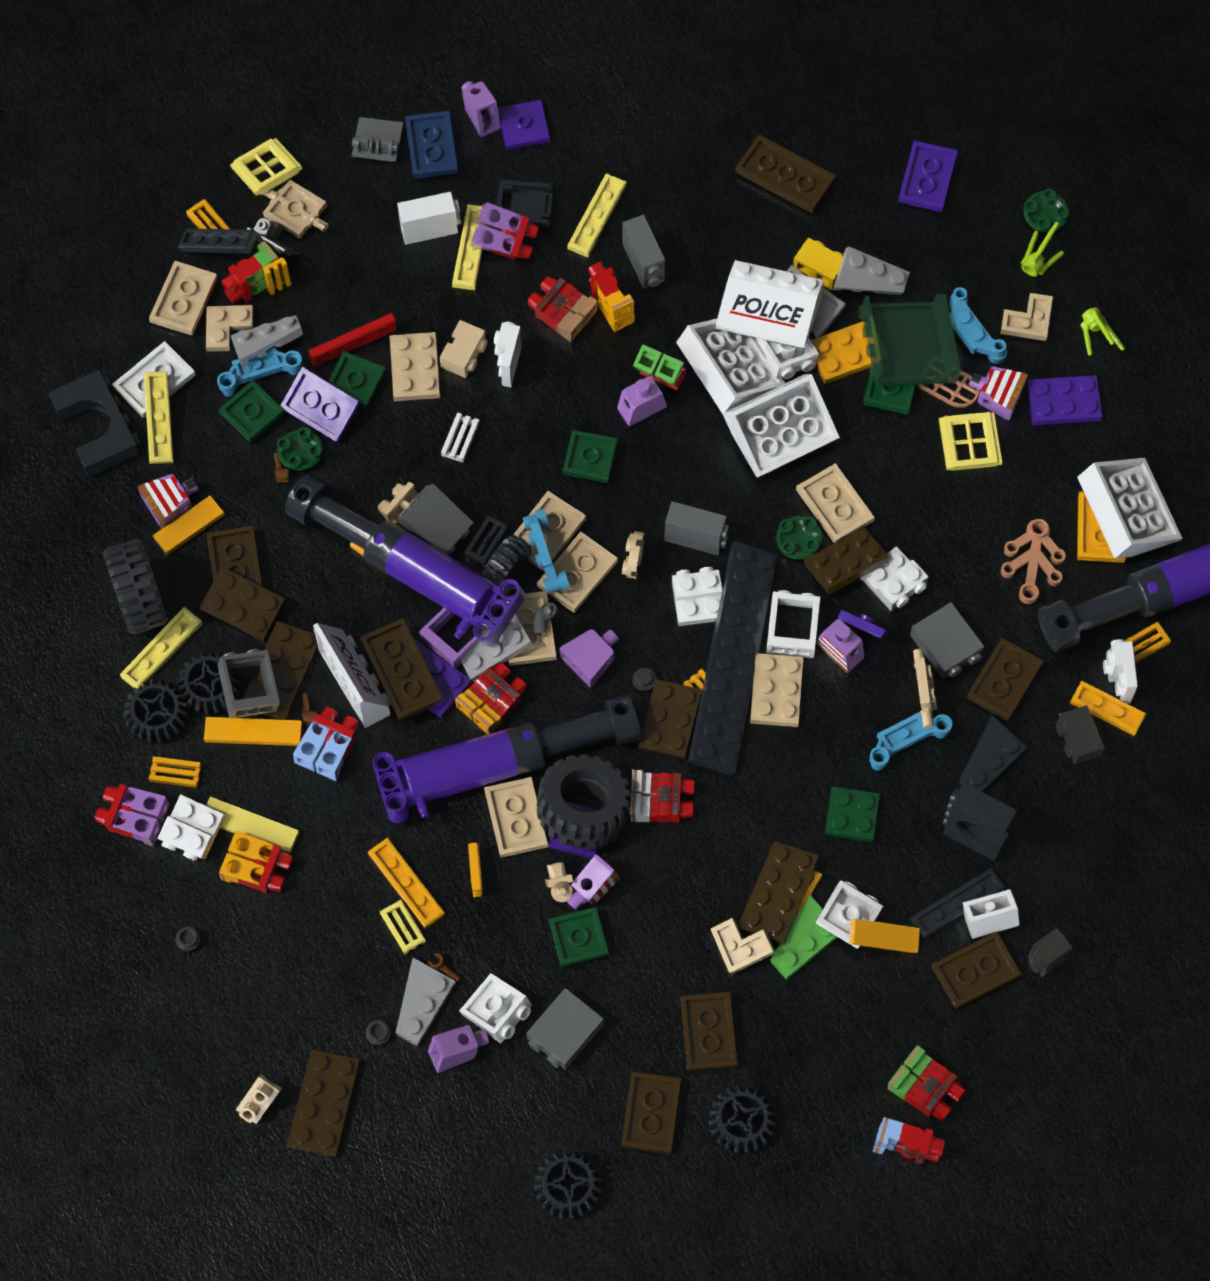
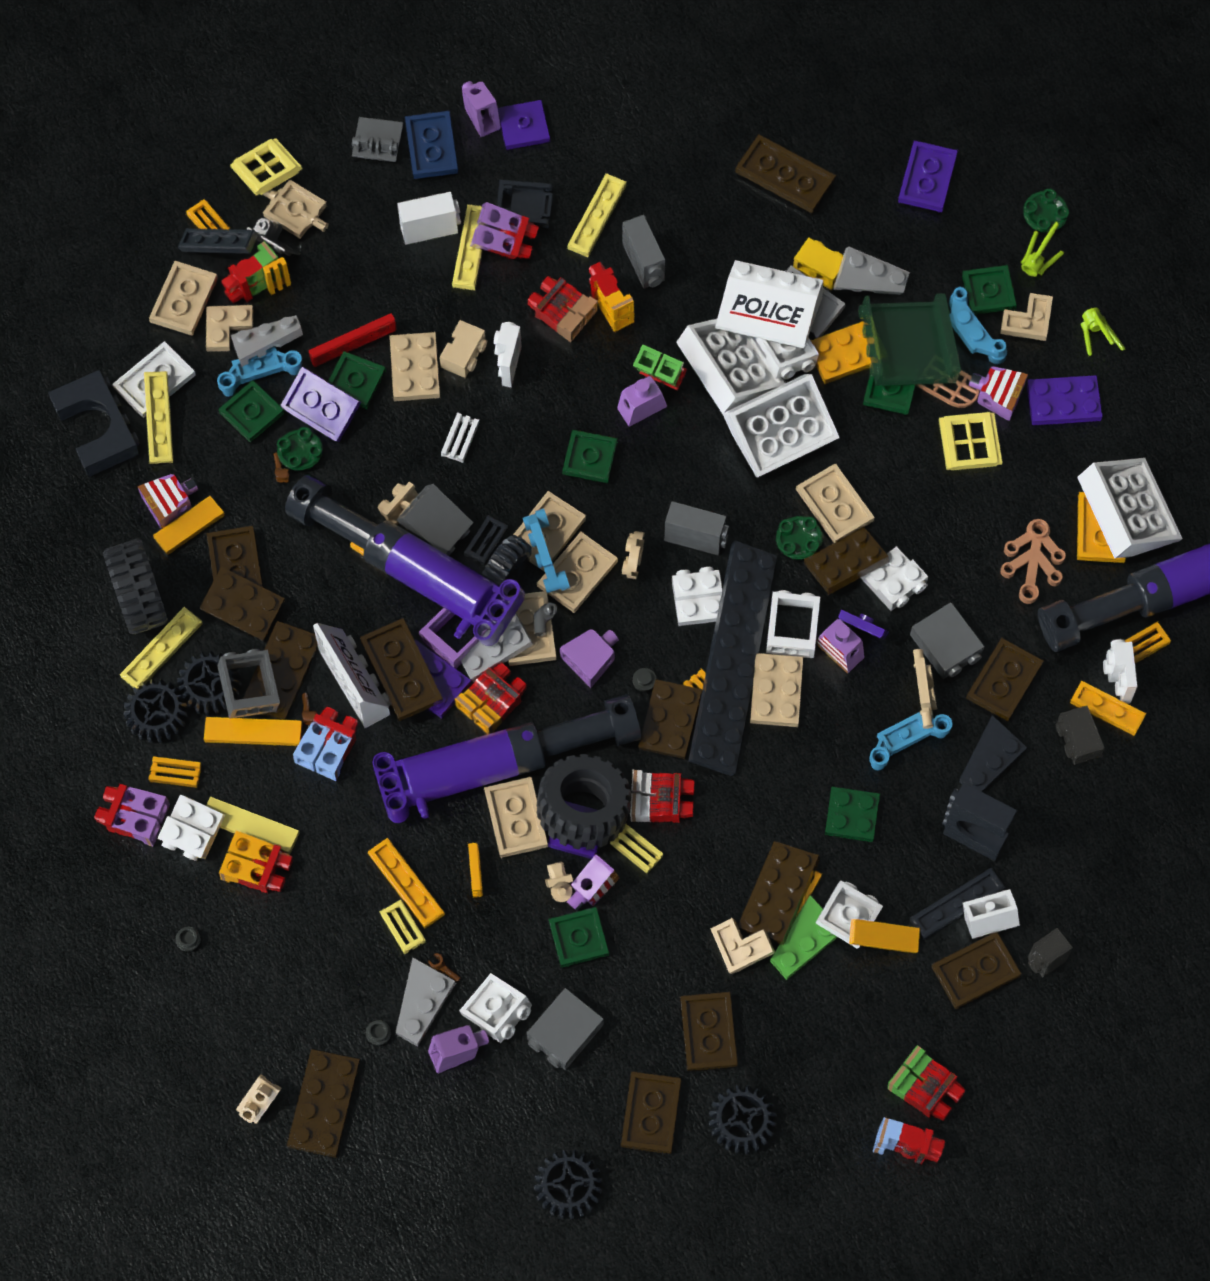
none -> light yellow tile [610,824,663,874]
none -> dark green plate [962,265,1016,315]

